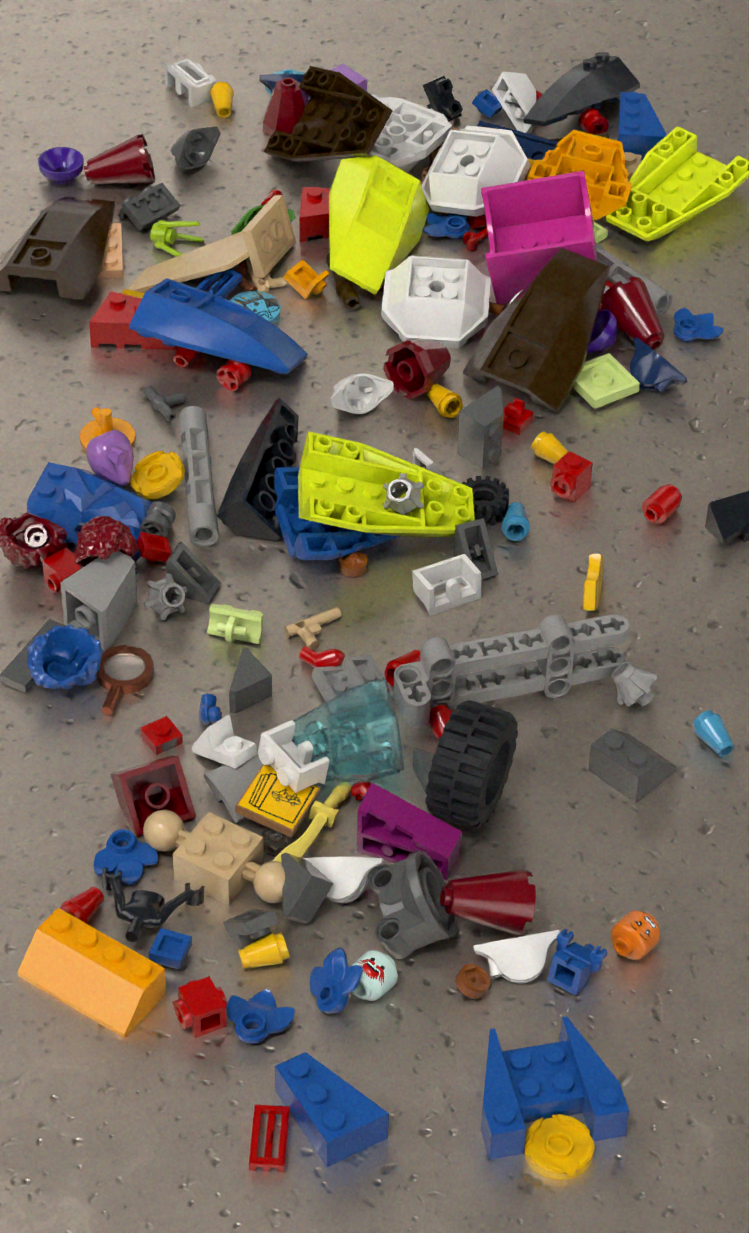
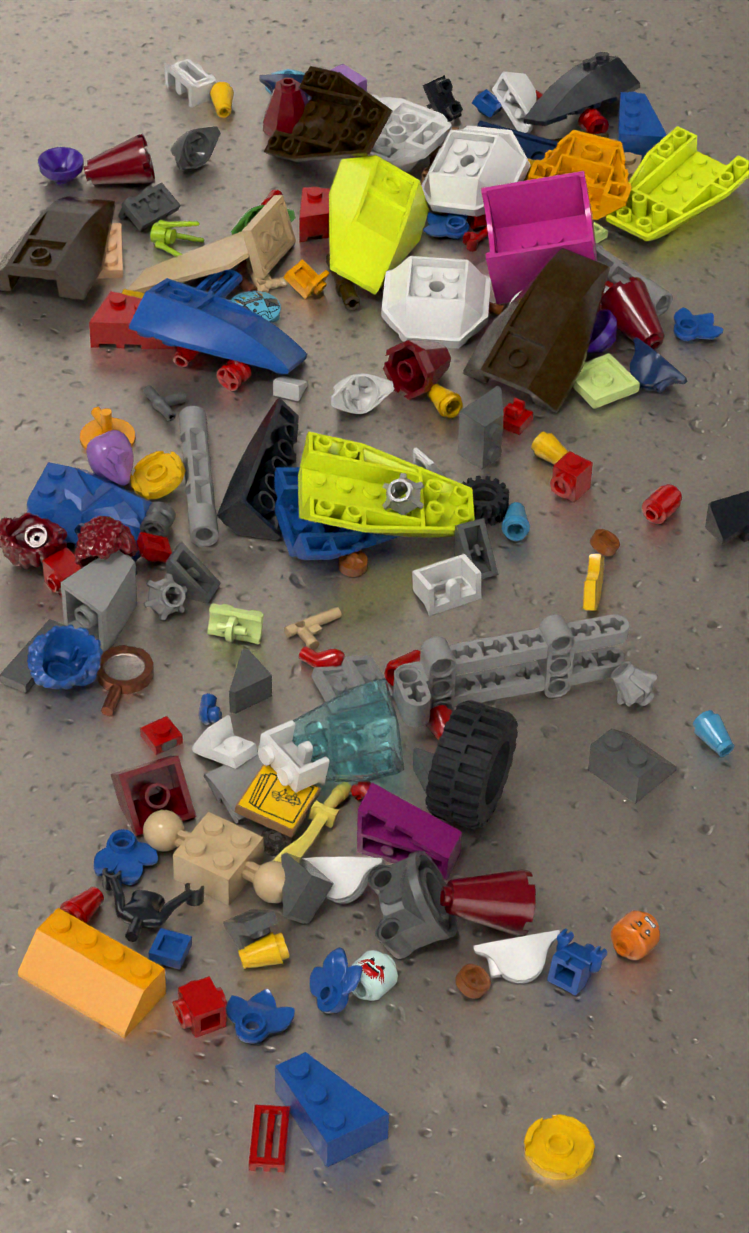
blue wedge [481,1016,629,1160] -> none
none -> white slope [273,376,308,401]
none -> dark orange tile [590,529,620,556]

